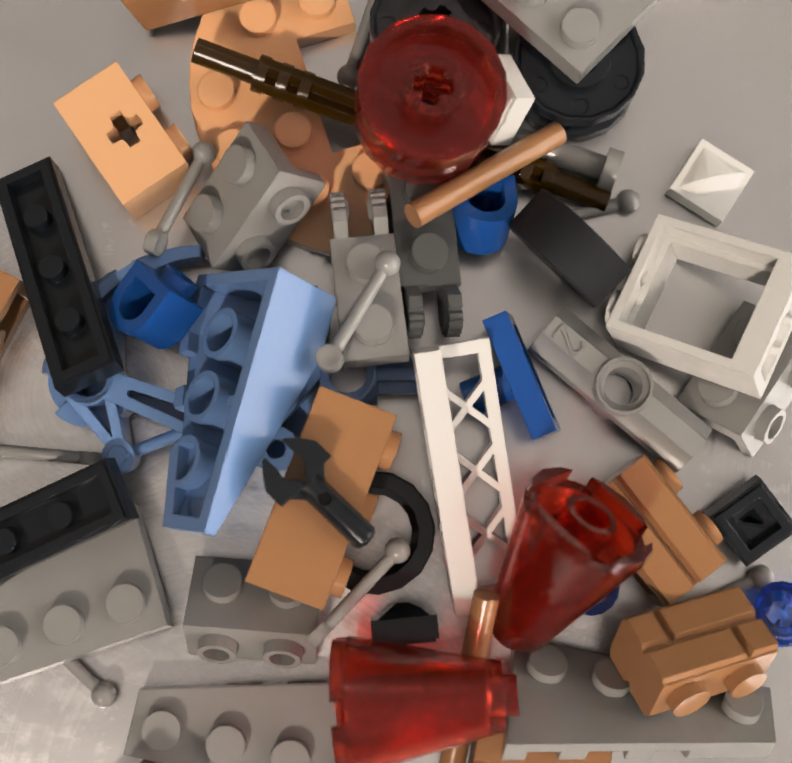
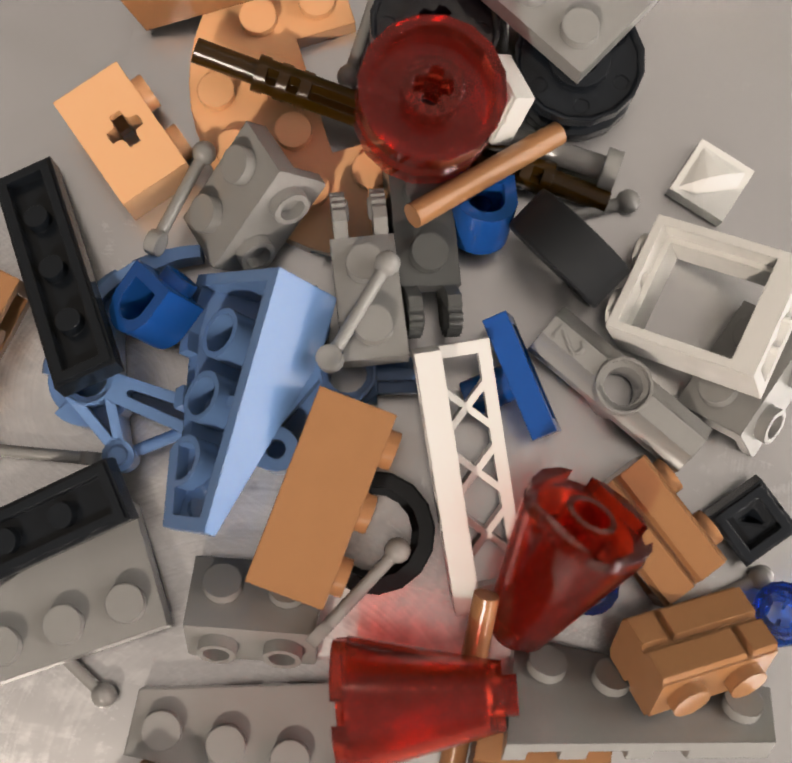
black bar [262,438,375,549] -> none
black tile [371,602,439,648] -> none

